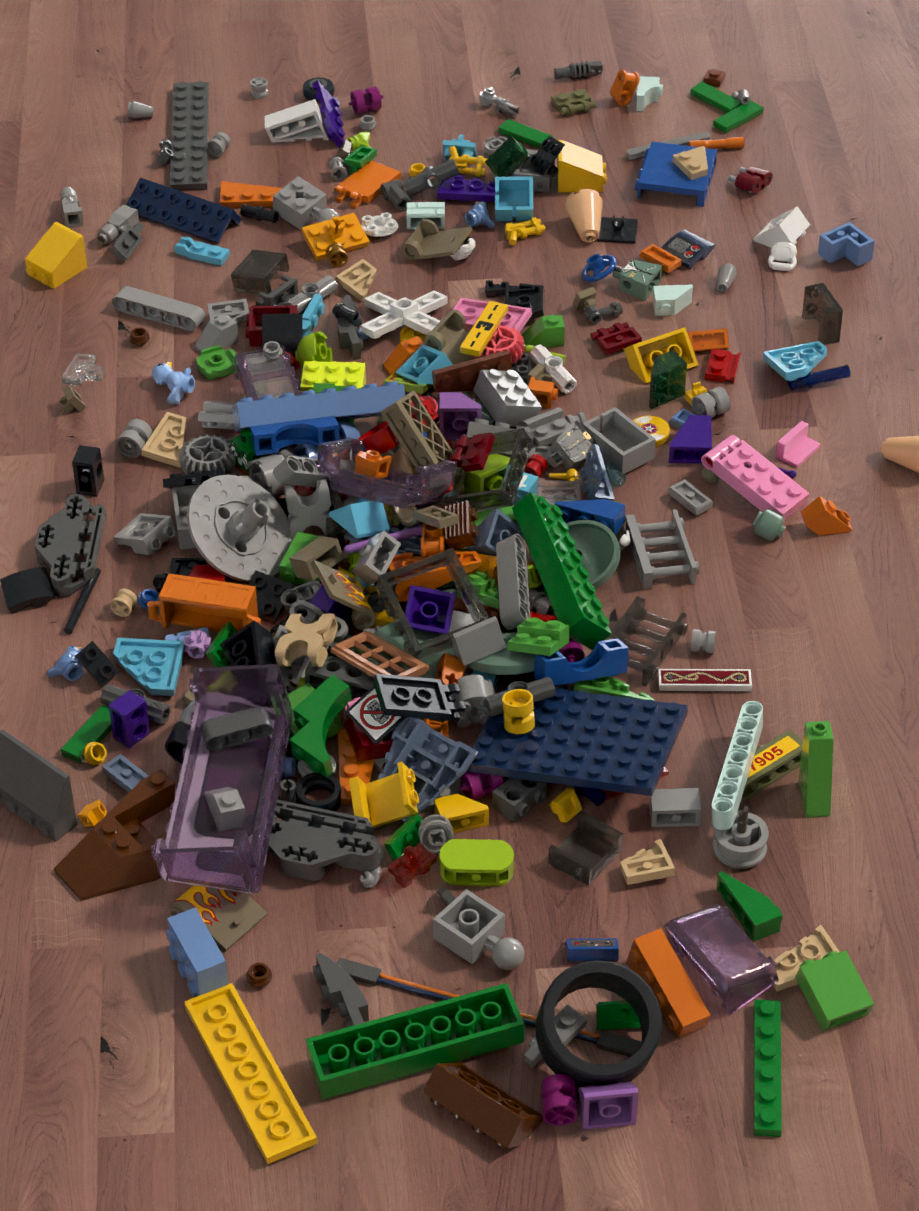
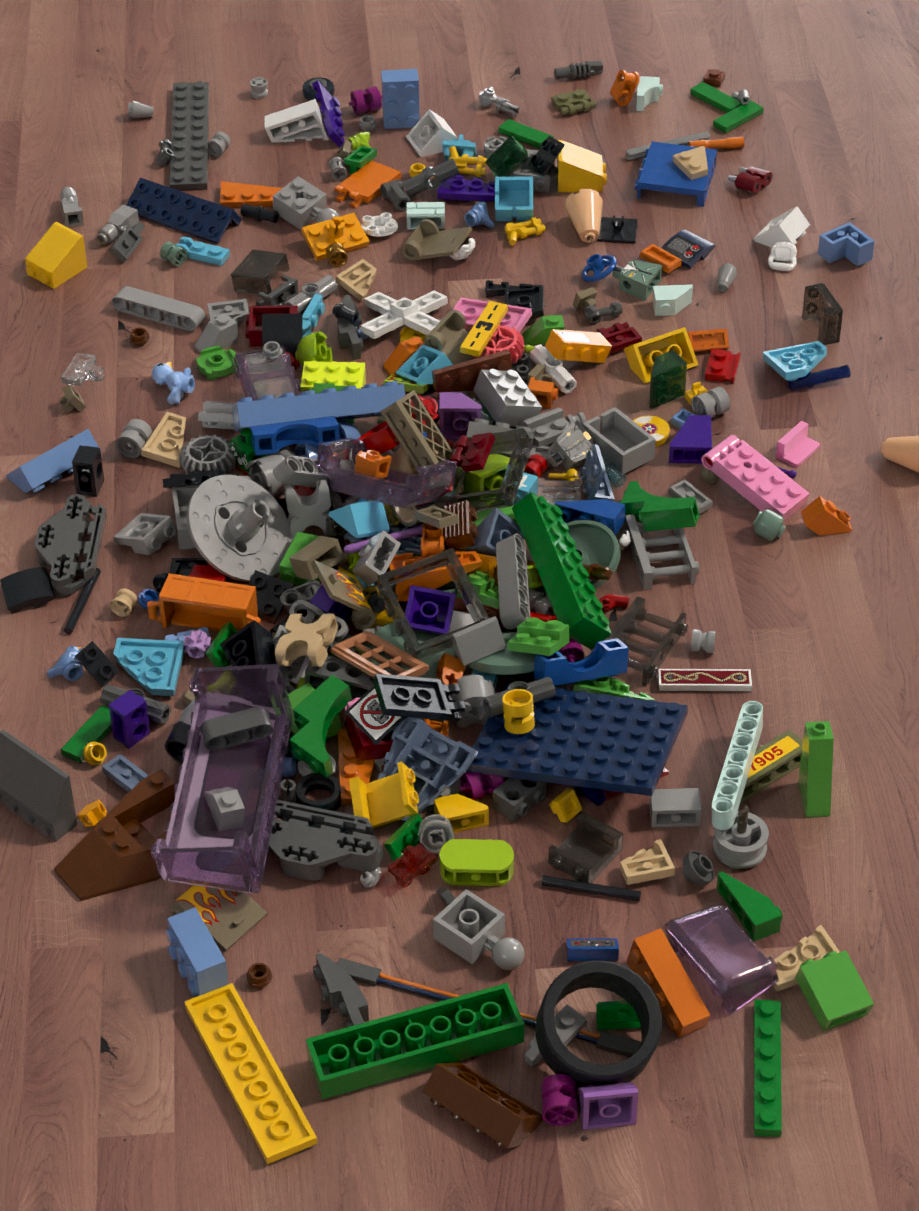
none -> medium blue slope [6,429,101,493]
none -> sand green wheel [160,241,187,266]
none -> medium blue brick [381,69,420,129]
none -> white slope [406,109,457,157]
none -> black bar [542,875,641,901]
none -> light orange brick [545,329,612,363]
none -> reddish brown axle [582,563,613,581]
none -> red arm [599,594,630,611]
none -> green arch [619,481,700,531]
none -> dark grey plate [682,851,715,886]

